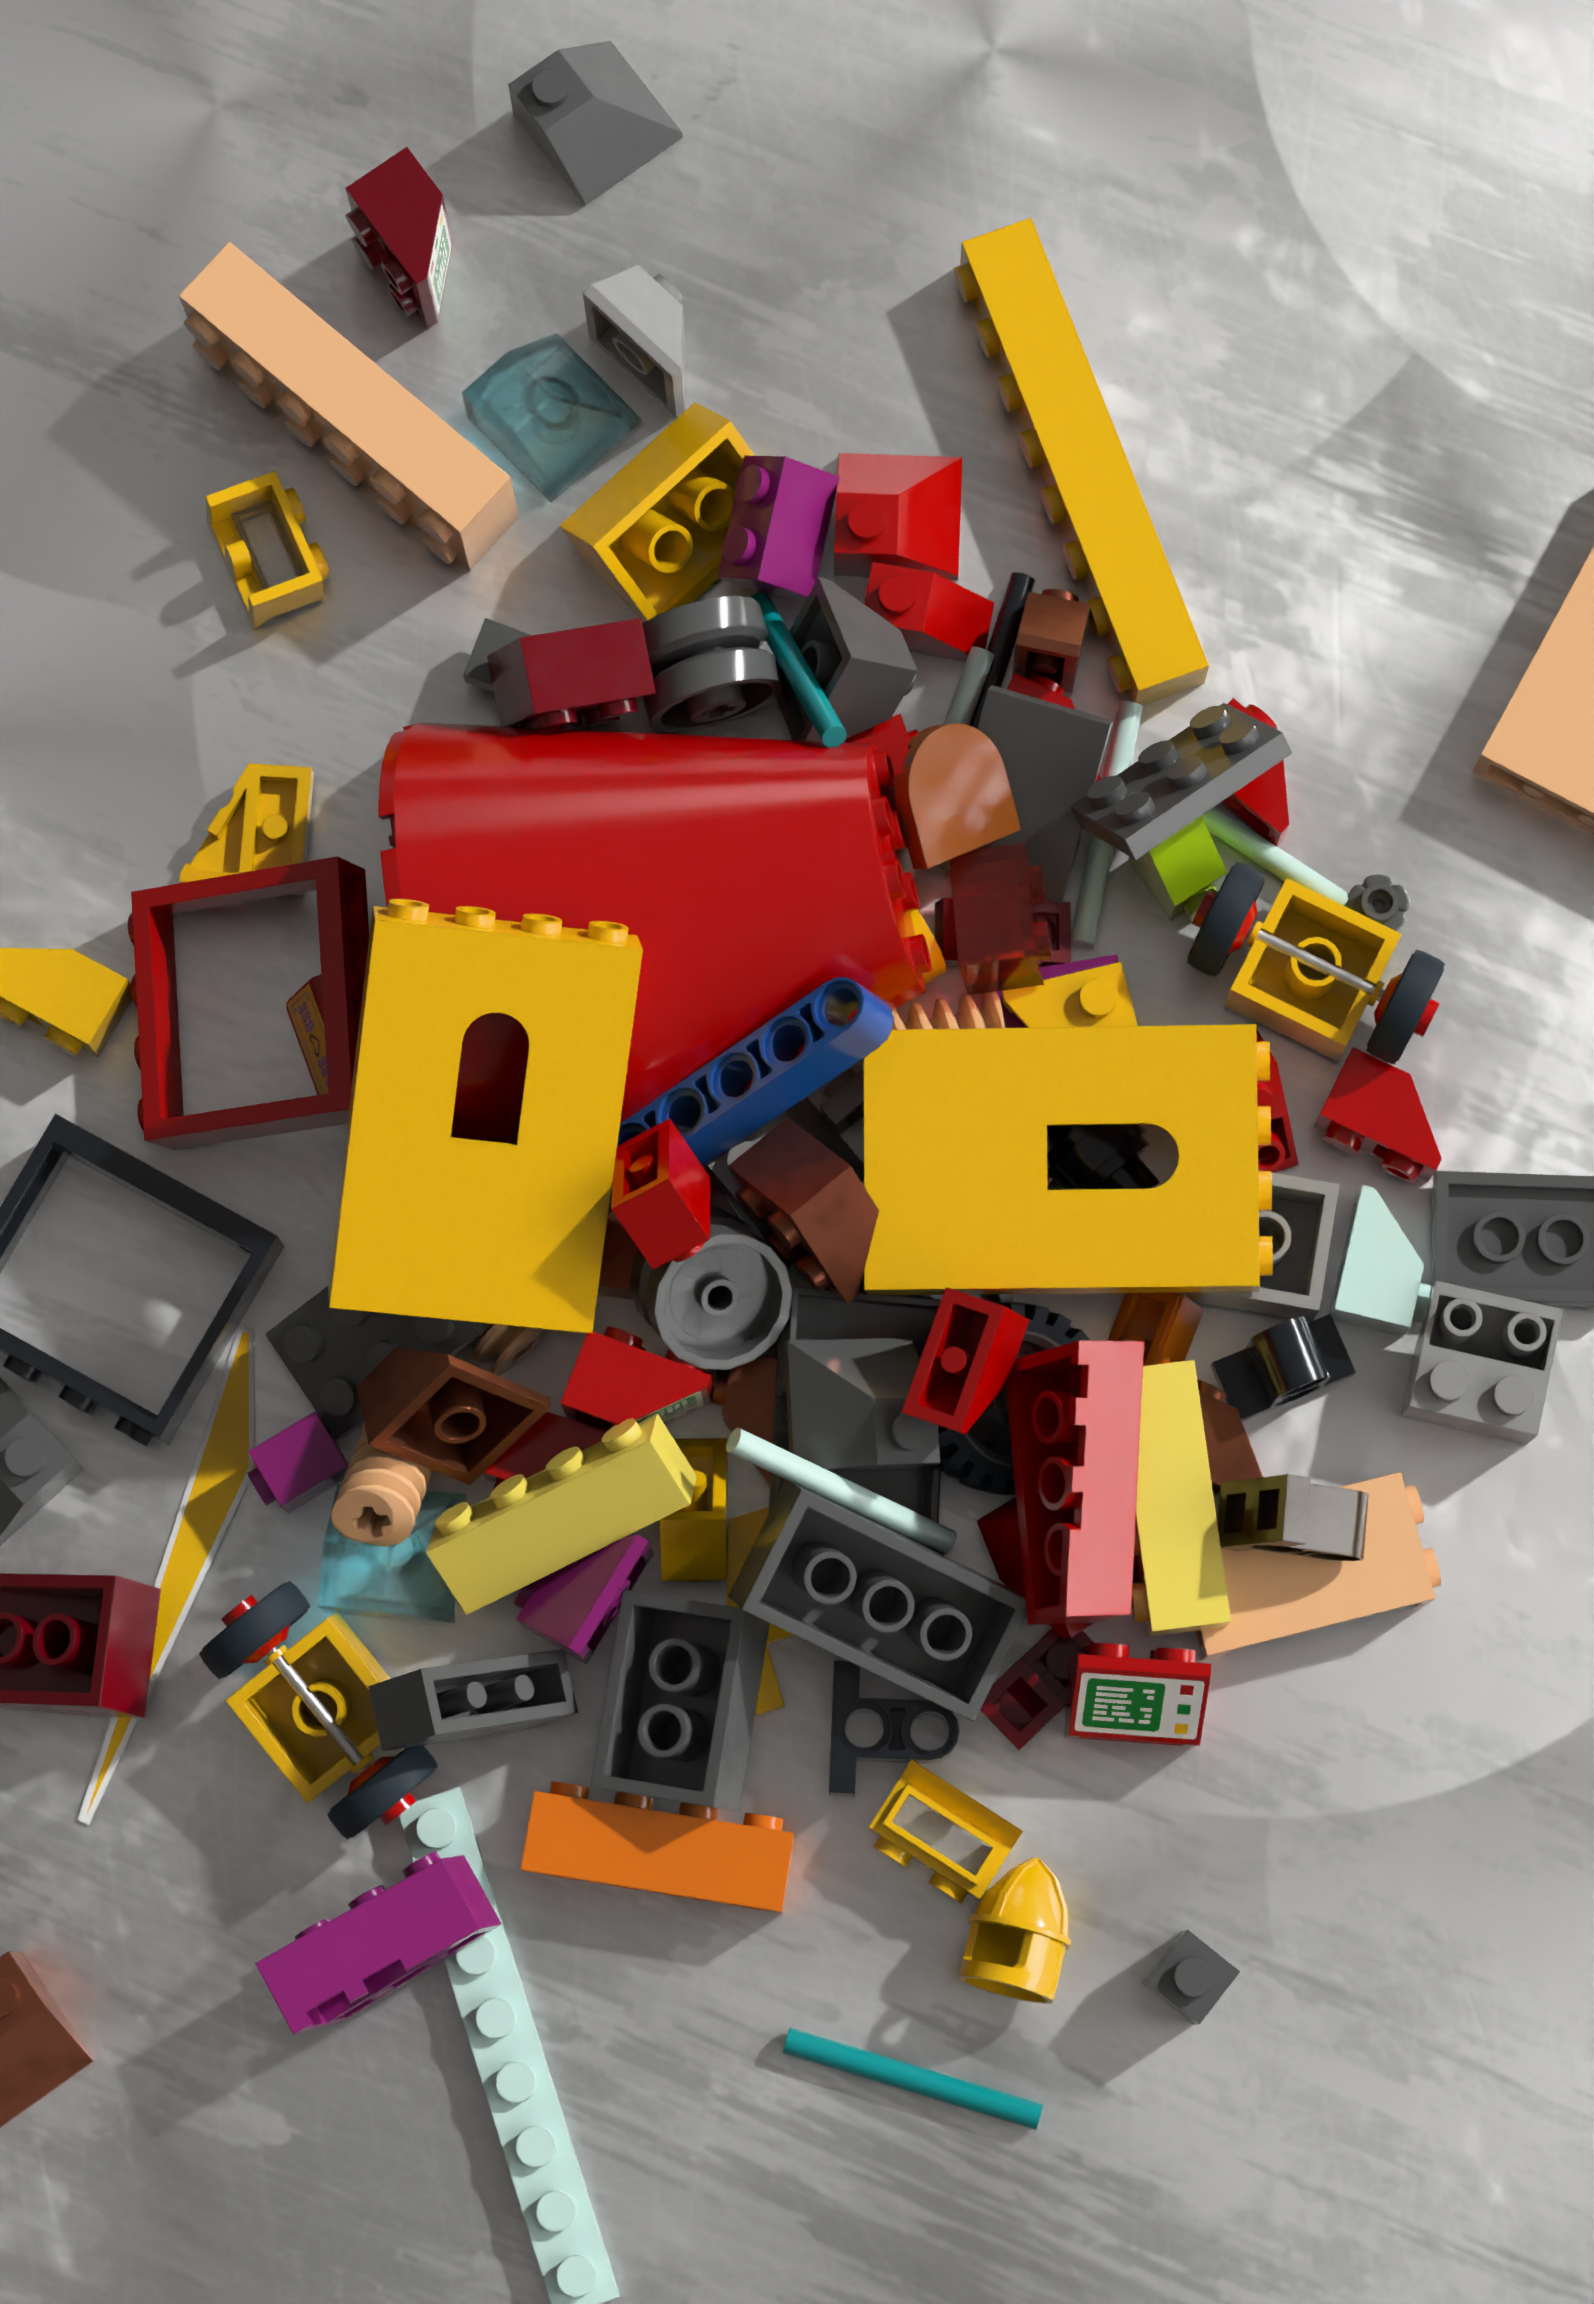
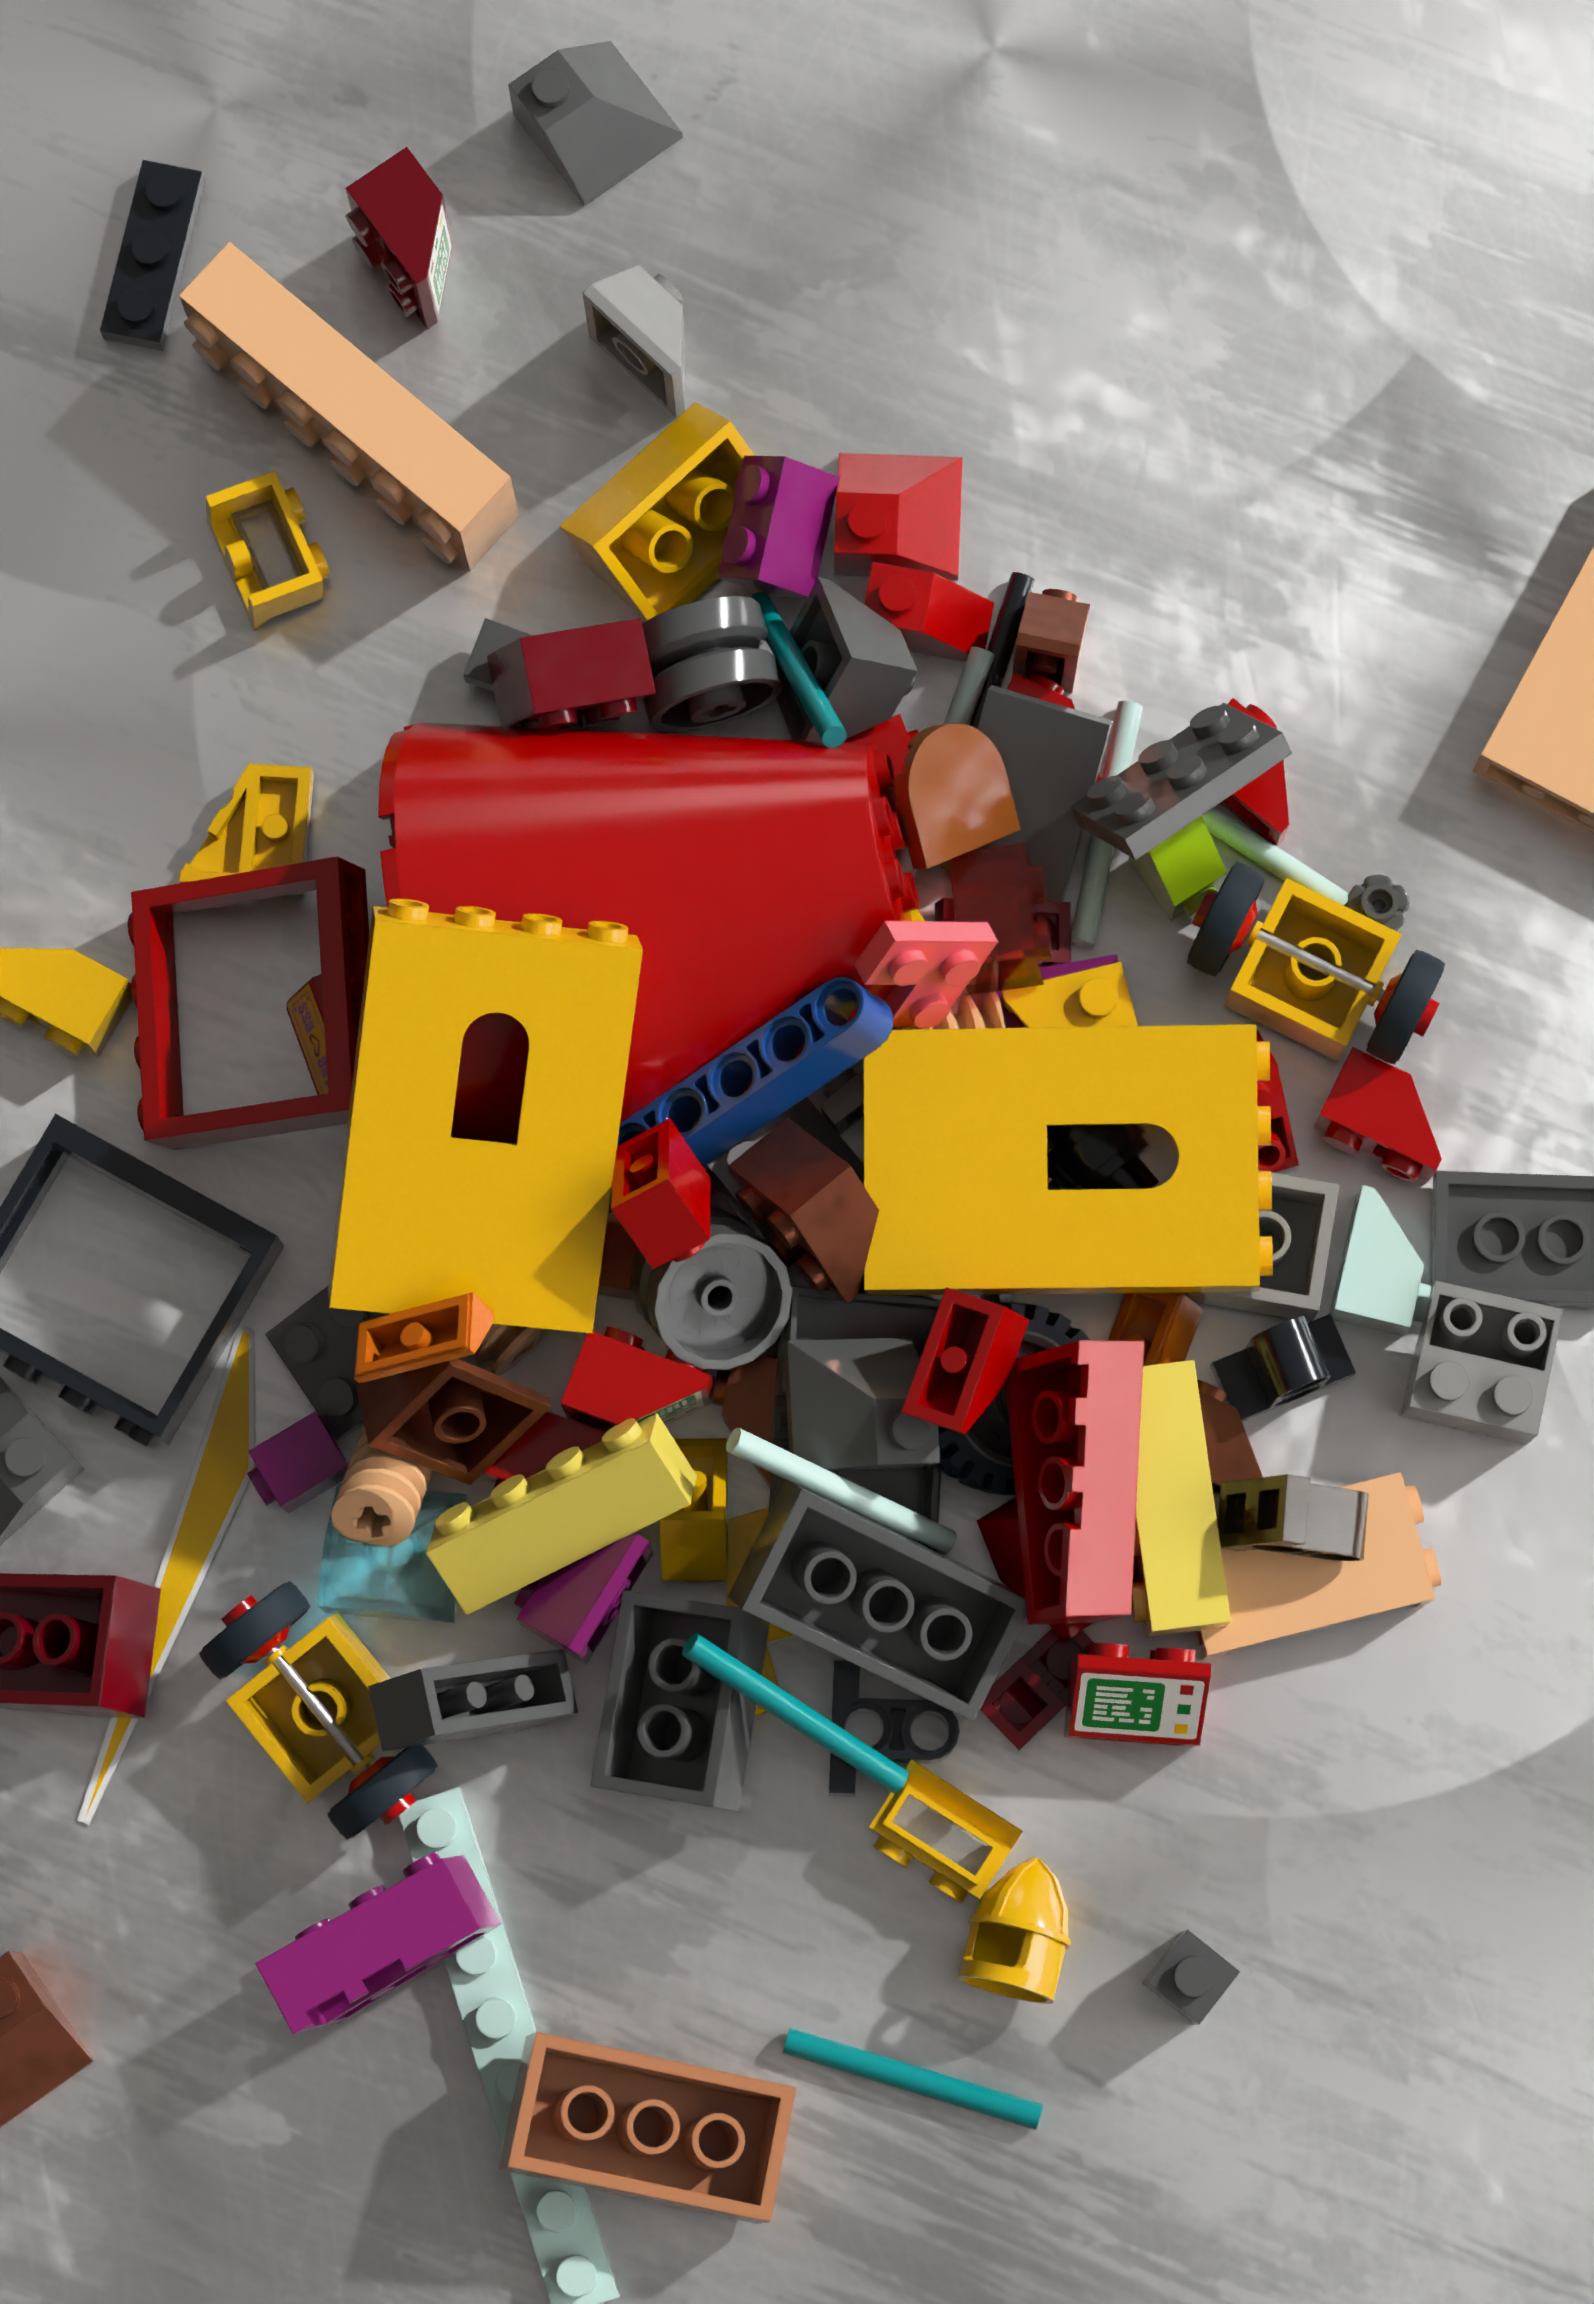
clear light blue slope [462,333,641,503] -> none
orange brick [521,1781,795,1914] -> none
yellow brick [954,218,1209,706] -> none
none -> black plate [100,160,205,351]
none -> orange slope [354,1292,494,1384]
none -> nougat brick [498,2032,796,2224]
none -> teal bar [682,1633,908,1794]
none -> coral plate [854,921,998,1028]

